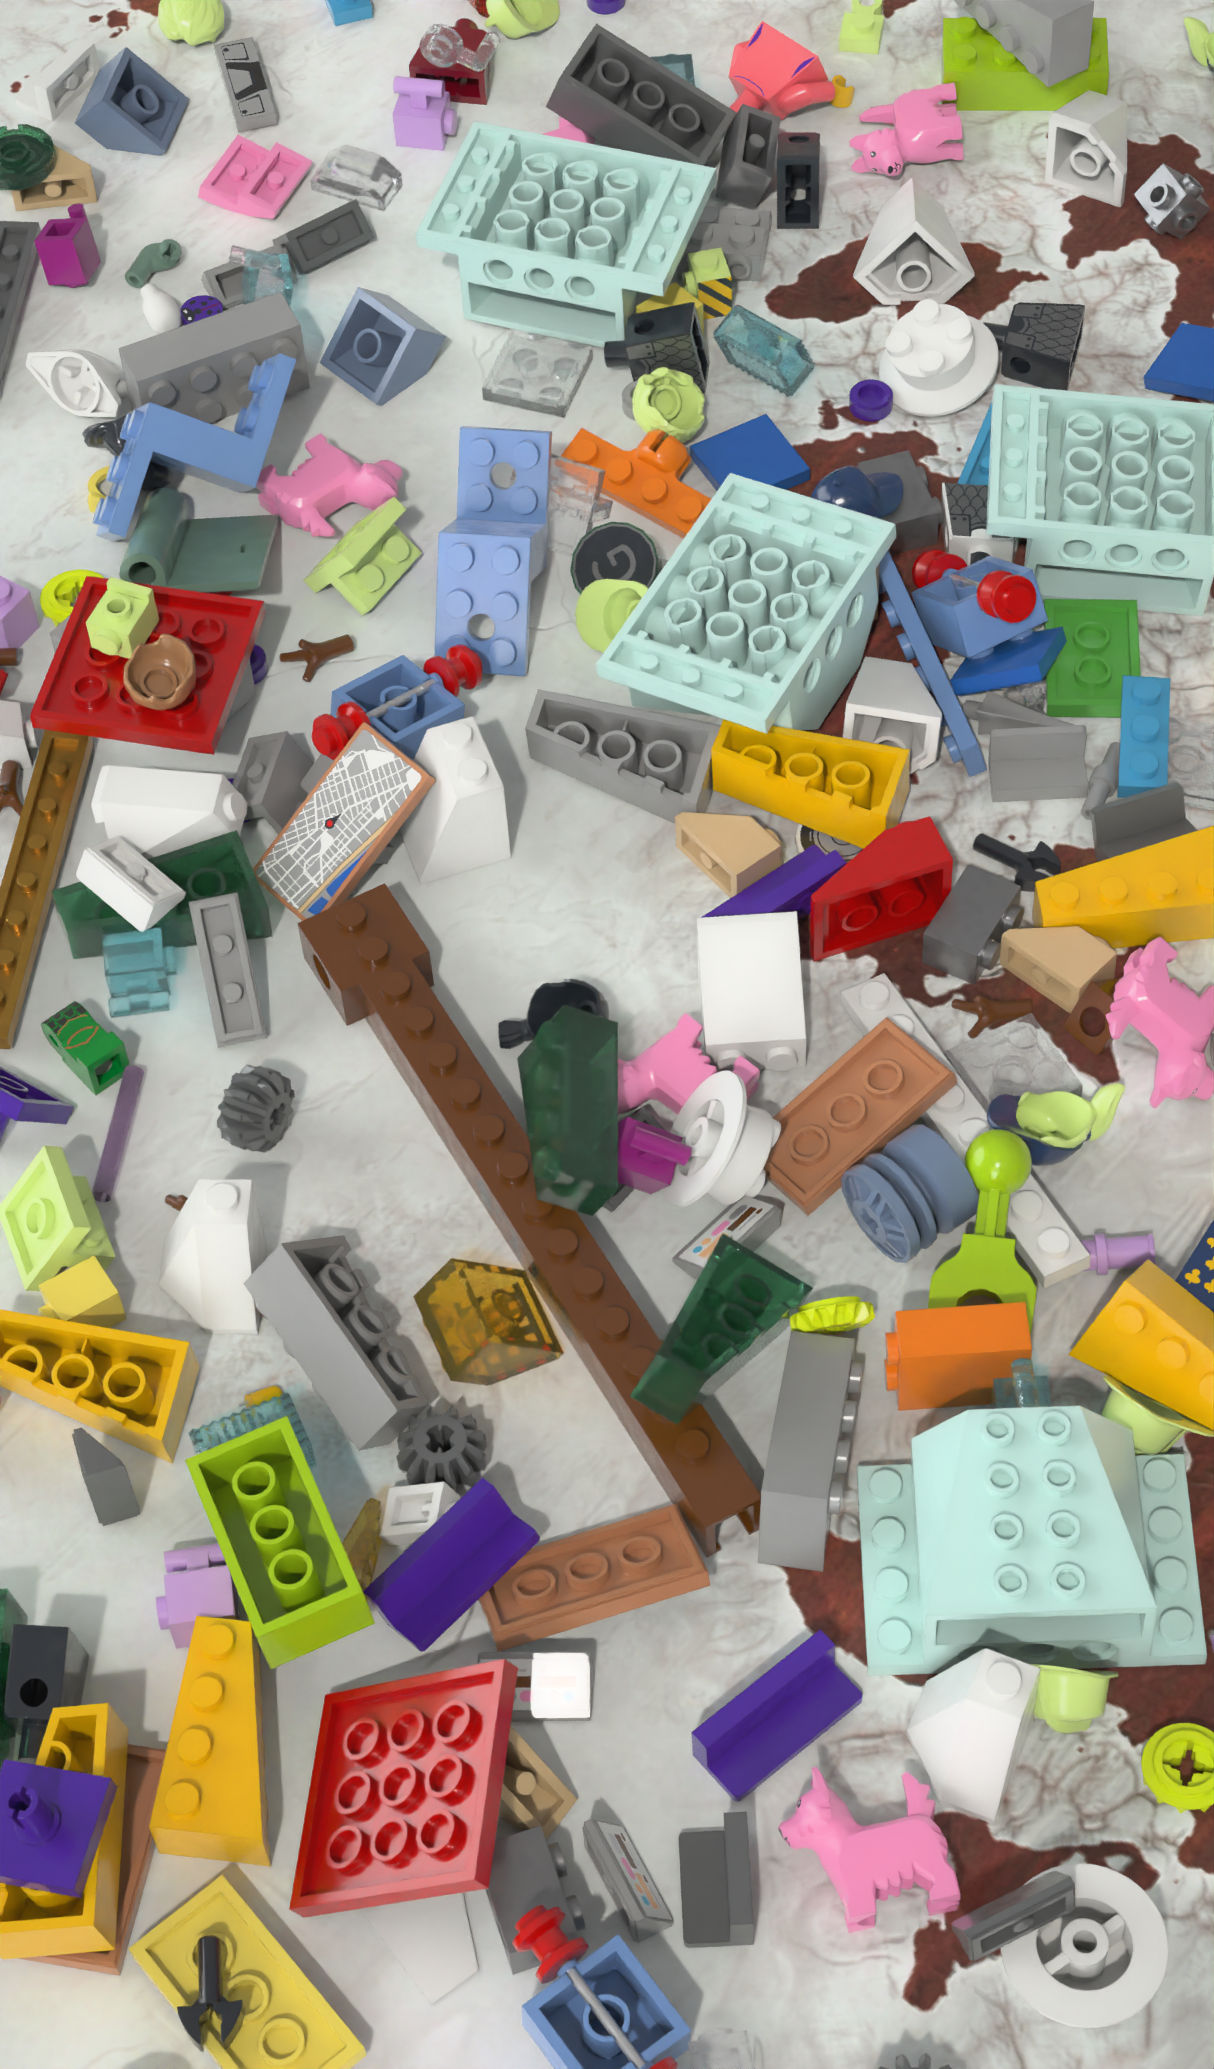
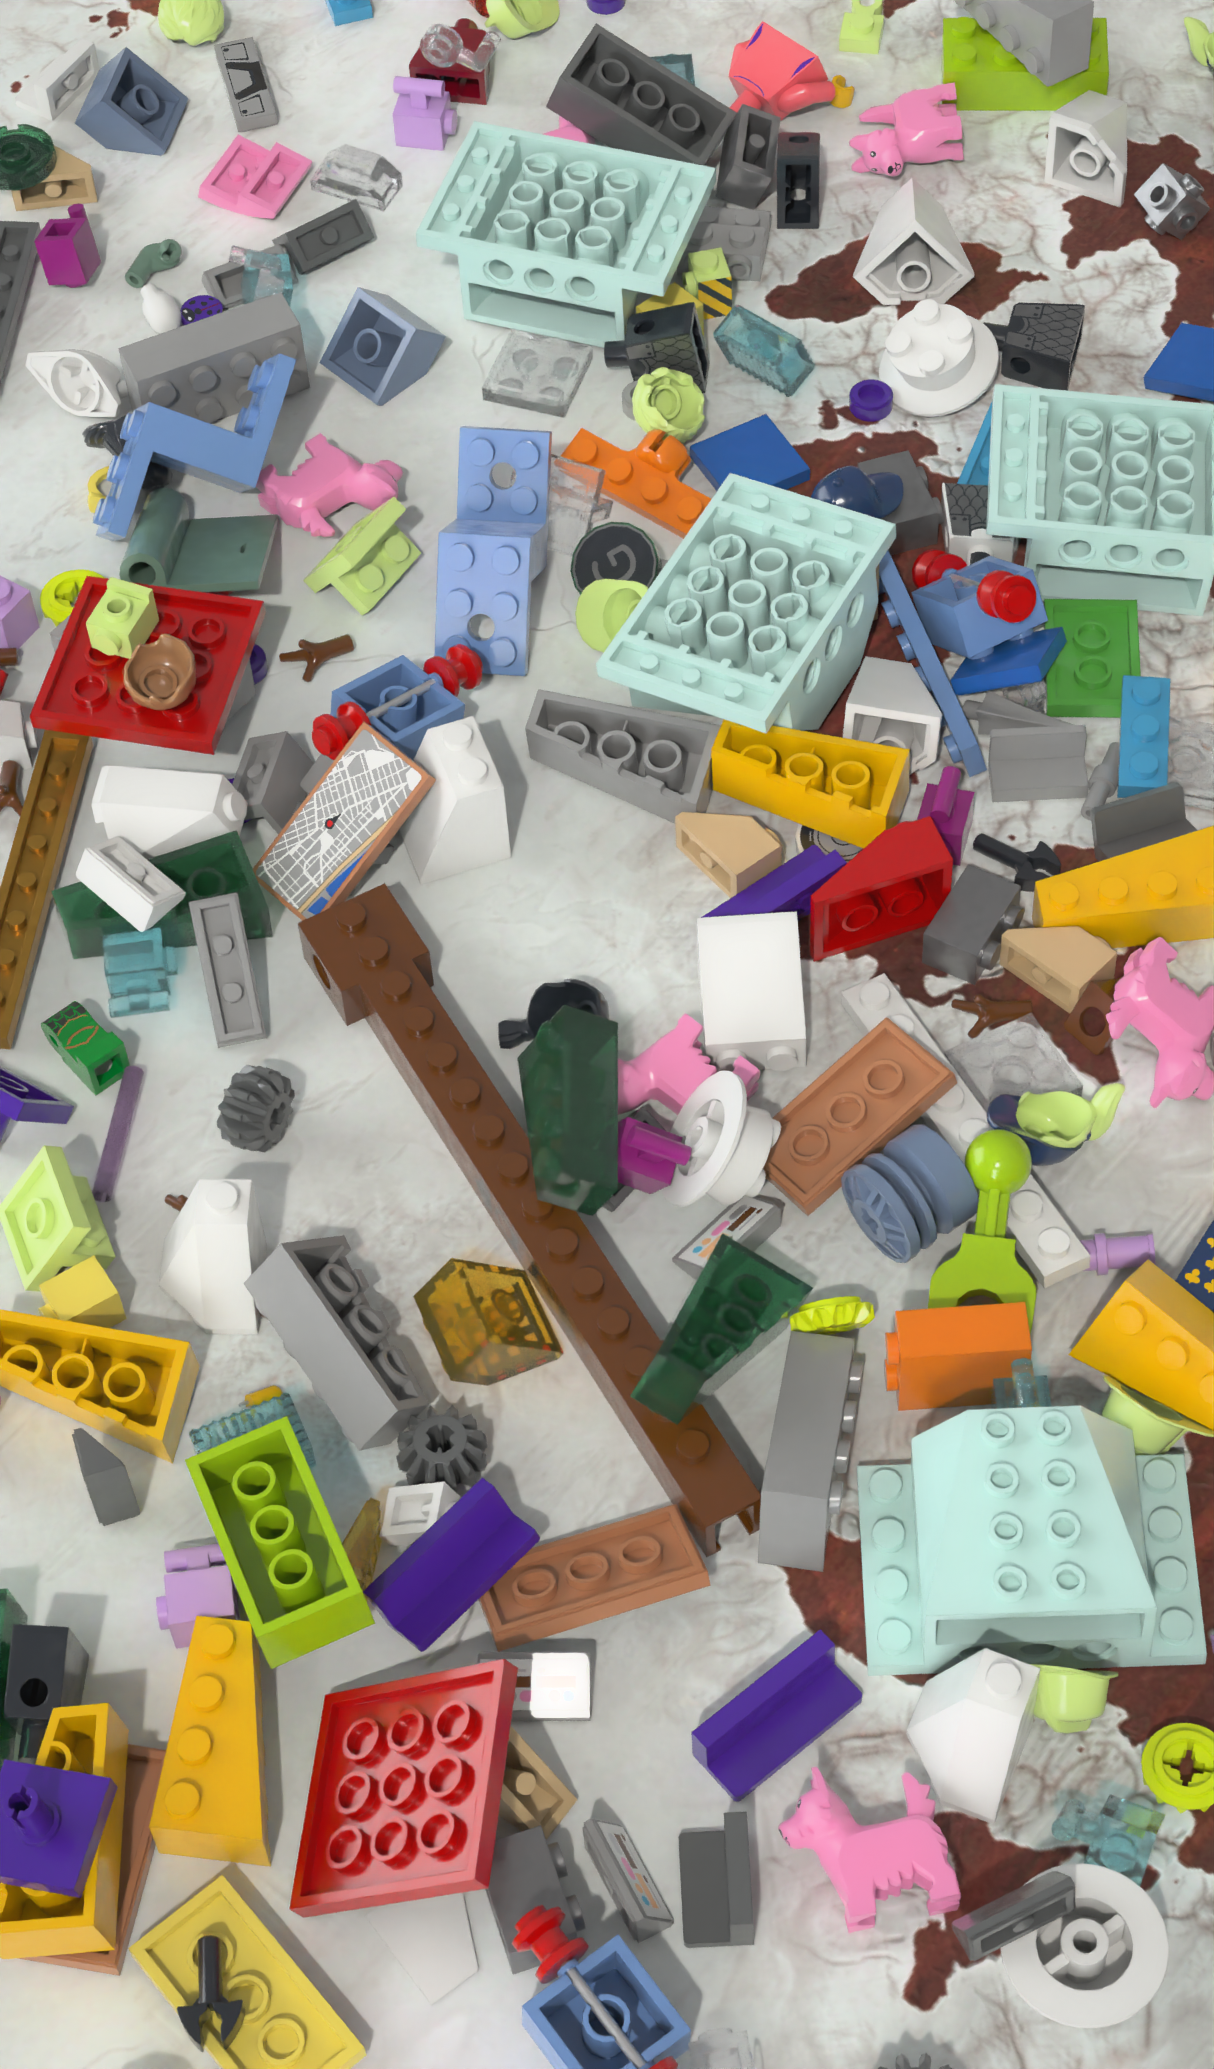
none -> magenta brick [917,766,975,866]
none -> clear light blue brick [1052,1794,1166,1886]

